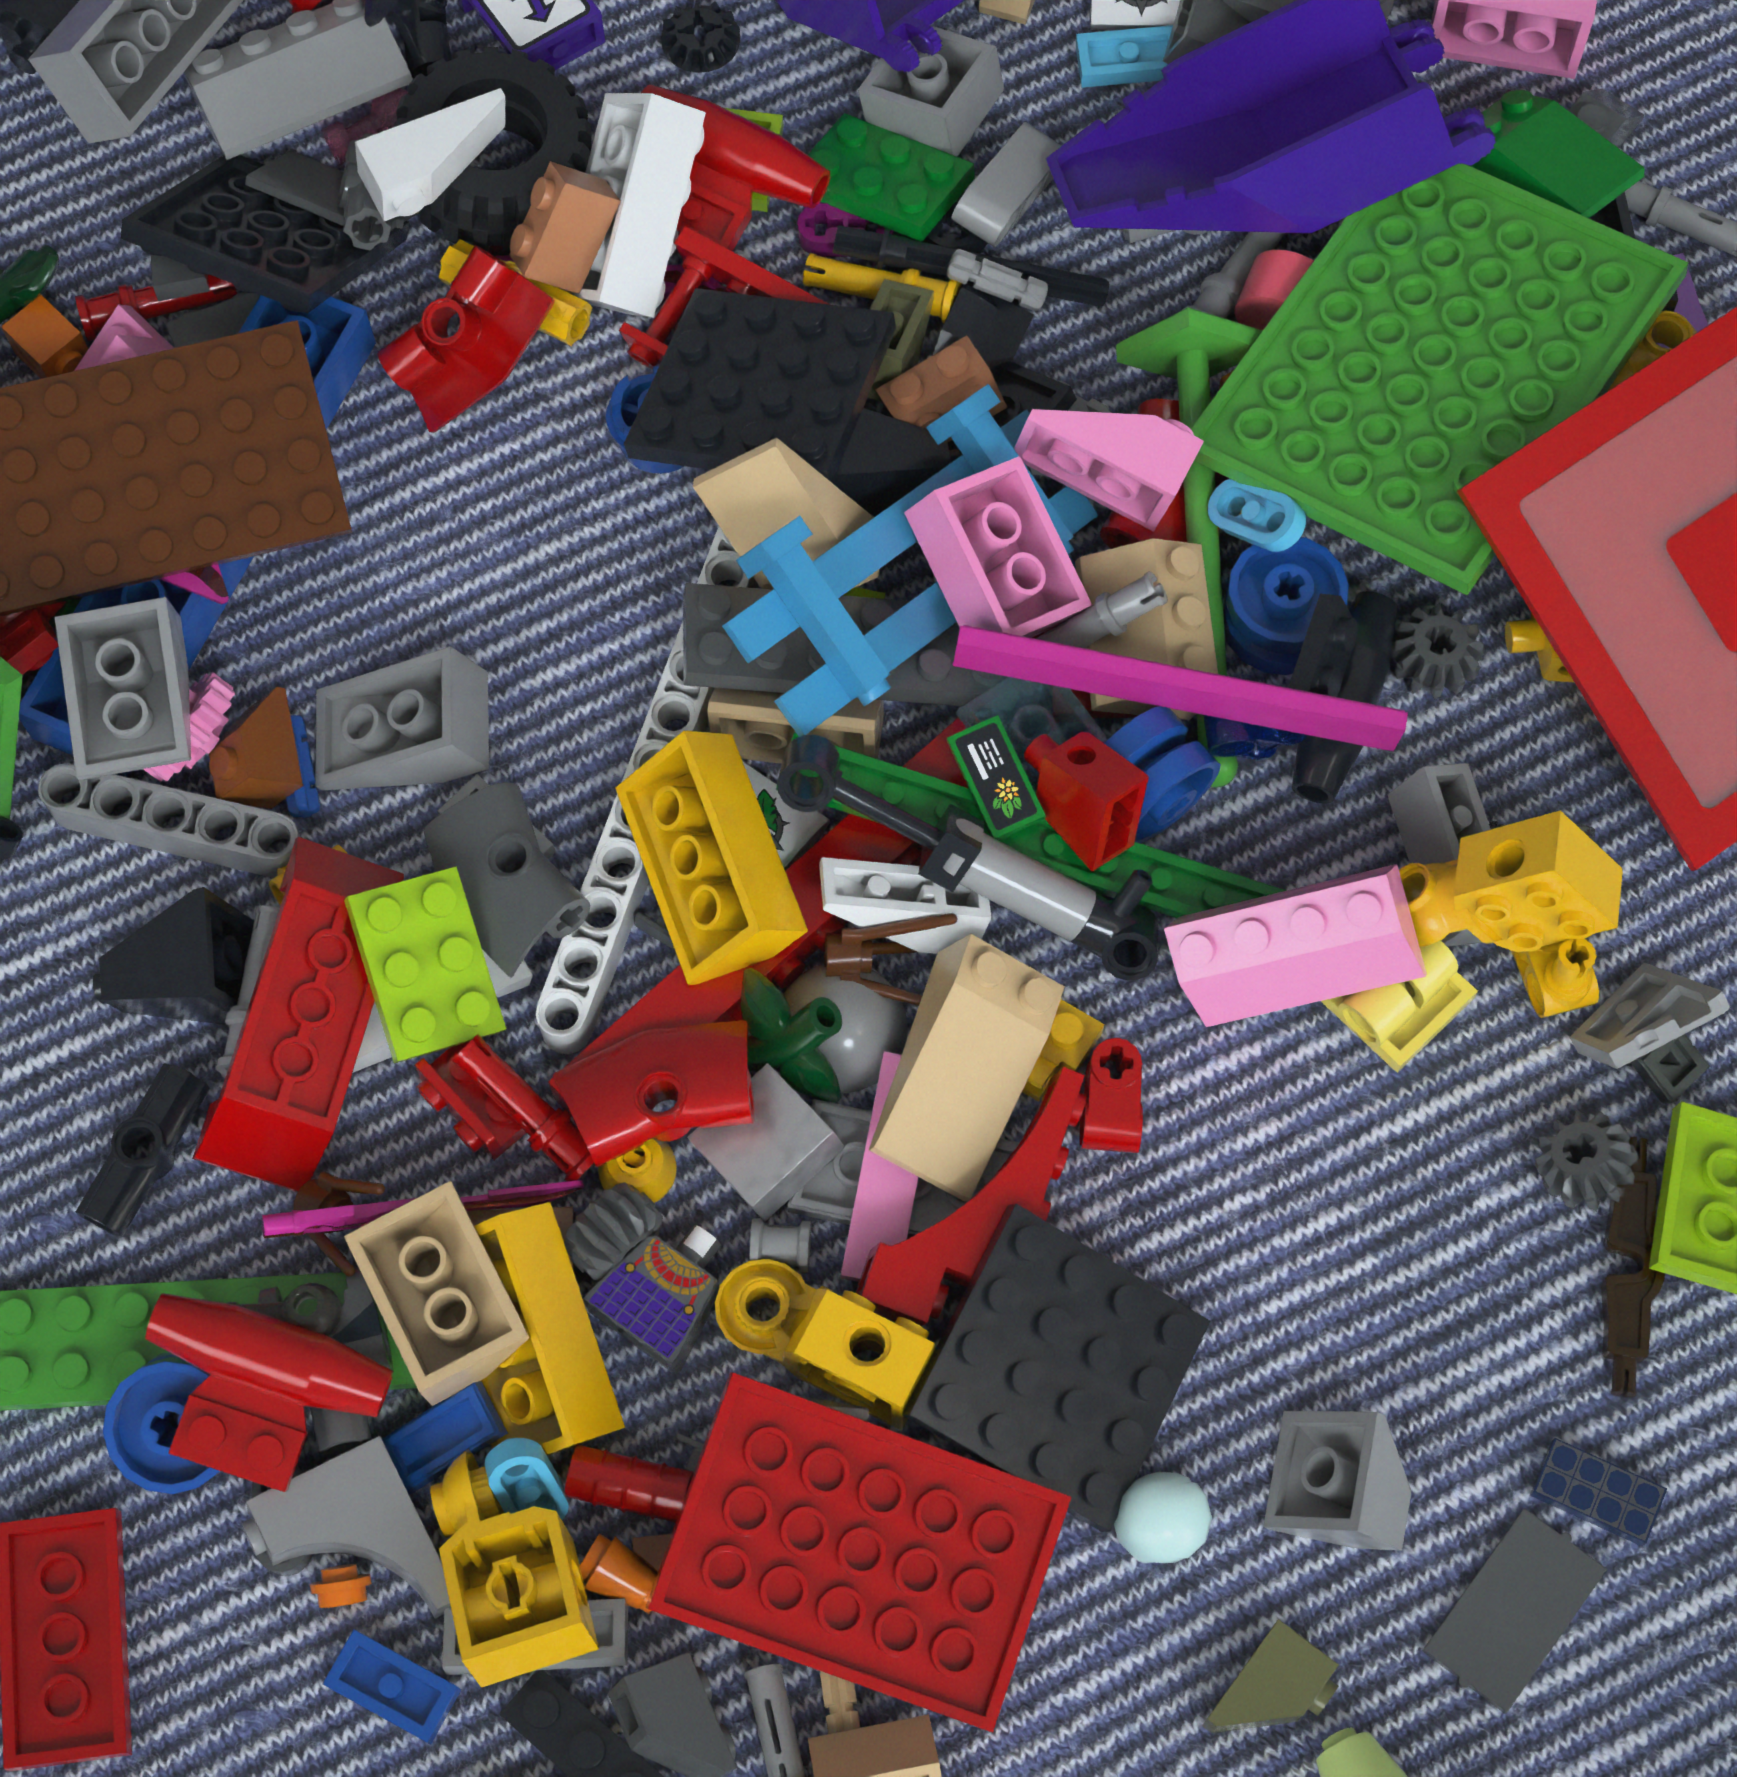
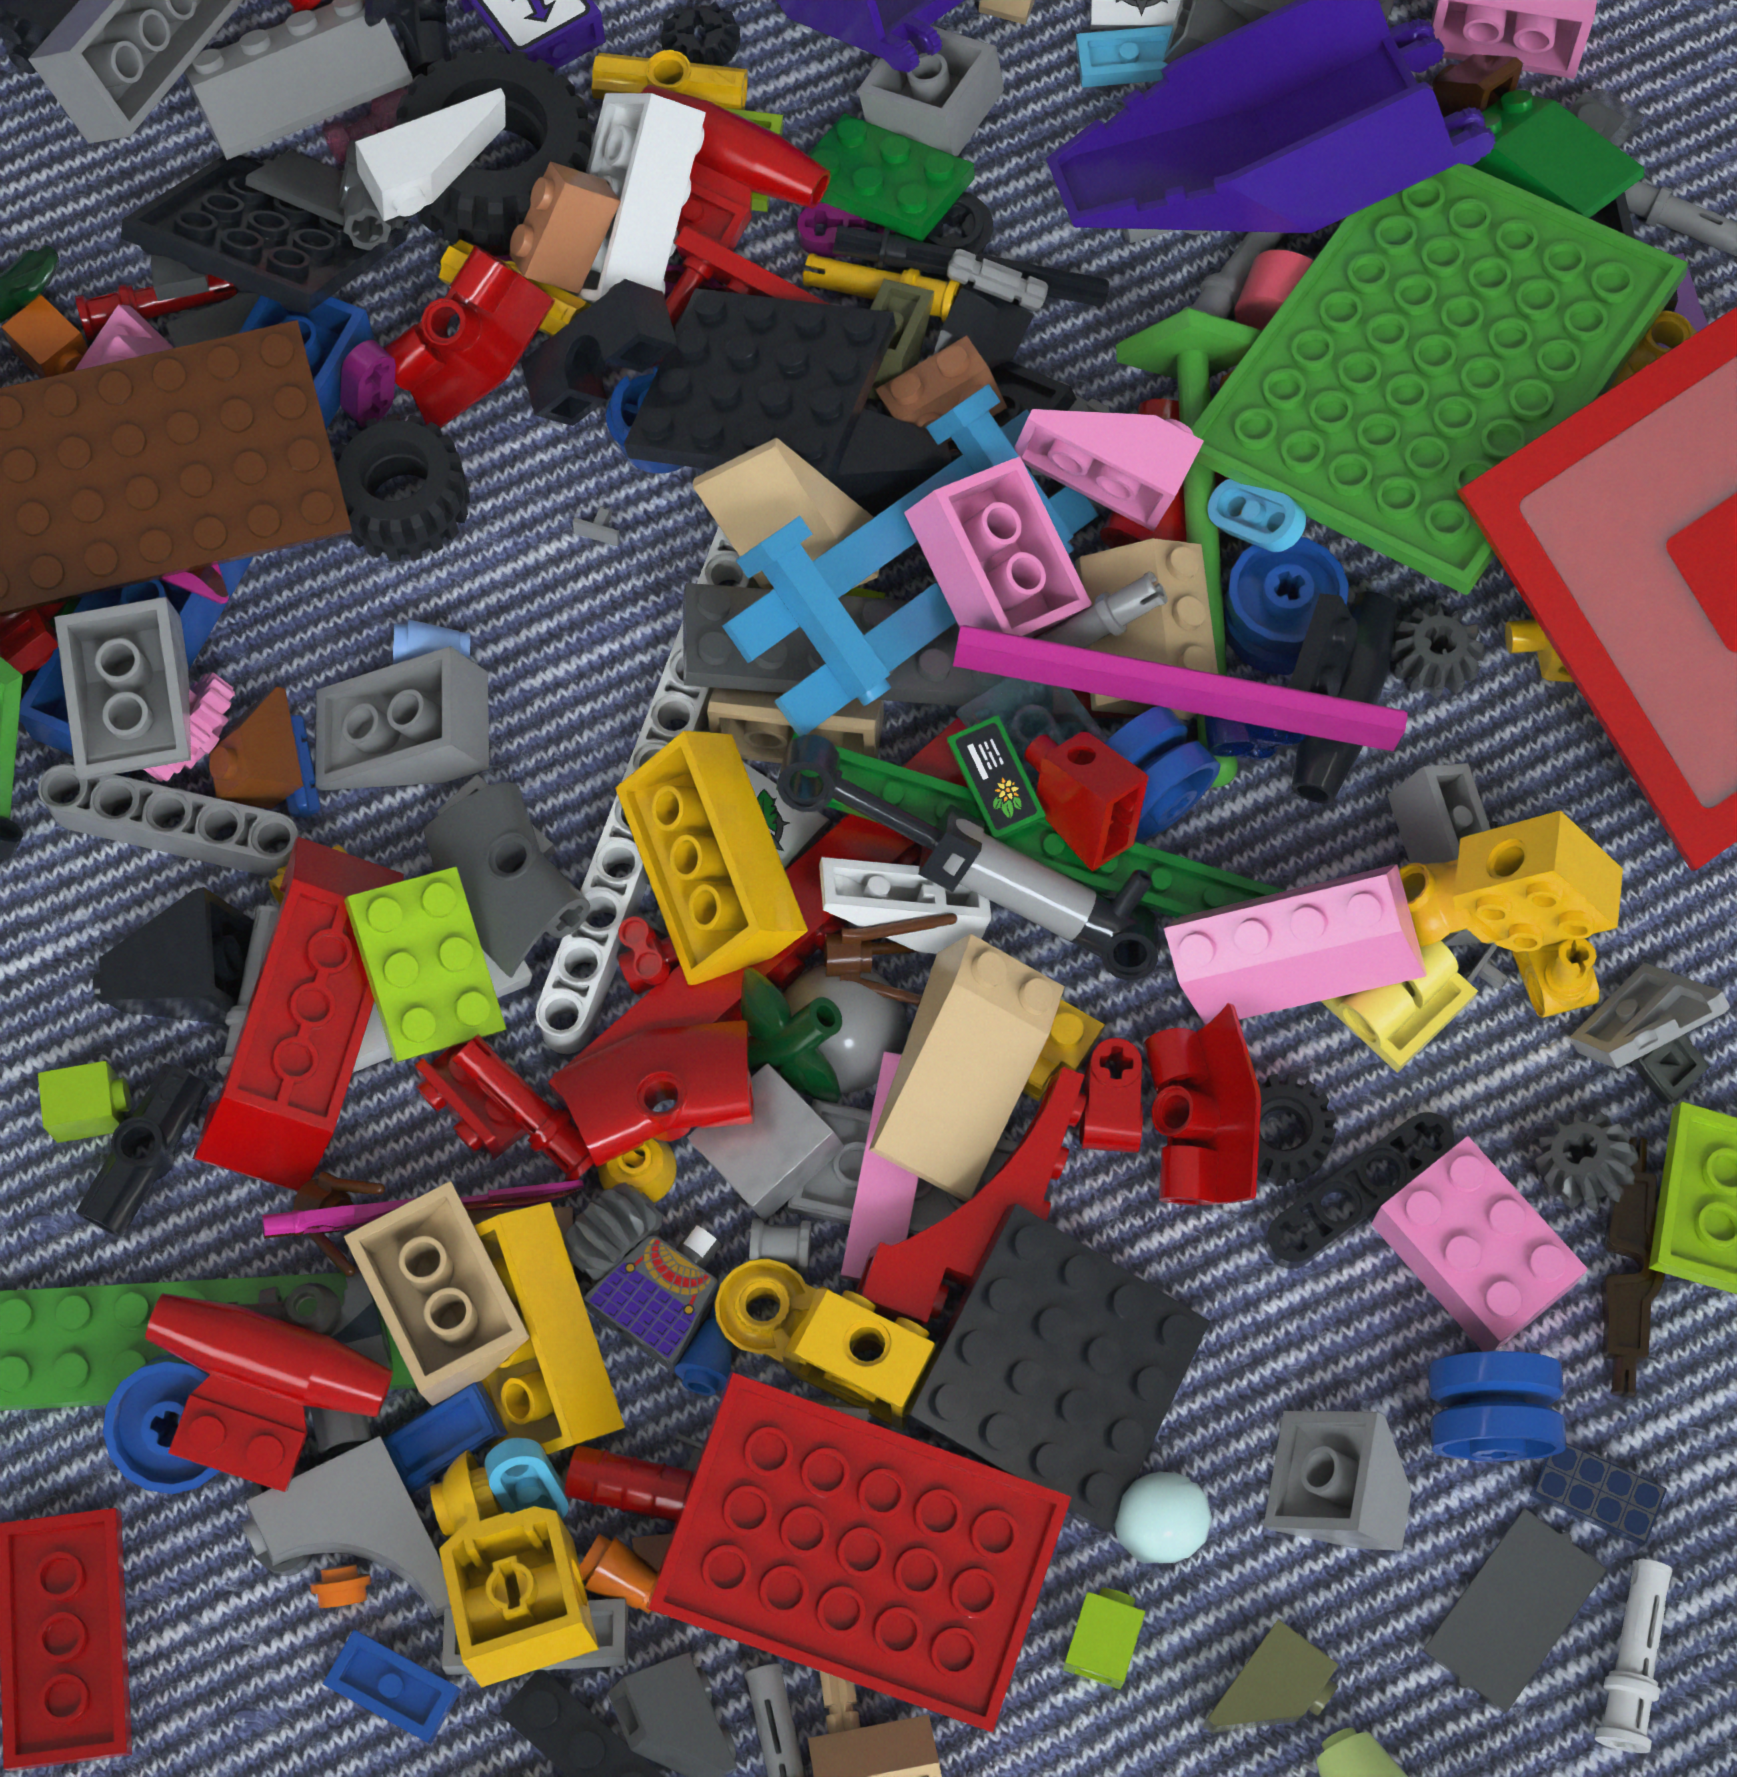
light grey beam [951,122,1062,248] -> none
none -> lime brick [38,1061,131,1143]
none -> black tyre [333,414,470,562]
none -> magenta beam [340,340,396,427]
none -> light blue cone [393,619,470,665]
none -> black arch [521,279,678,426]
none -> light grey piece [573,506,620,547]
none -> yellow piece [591,50,748,110]
none -> red plate [618,916,680,996]
none -> blue cone [674,1298,732,1396]
none -> lime brick [1063,1587,1146,1690]
none -> red panel [1143,1003,1261,1206]
none -> black tyre [1257,1074,1336,1186]
none -> black beam [1265,1112,1455,1269]
none -> bright pink brick [1371,1136,1588,1352]
none -> blue wheel [1428,1351,1567,1462]
none -> reddish brown slope [1432,54,1523,118]
none -> light grey piece [1466,943,1508,990]
none -> white pin [1595,1559,1672,1753]

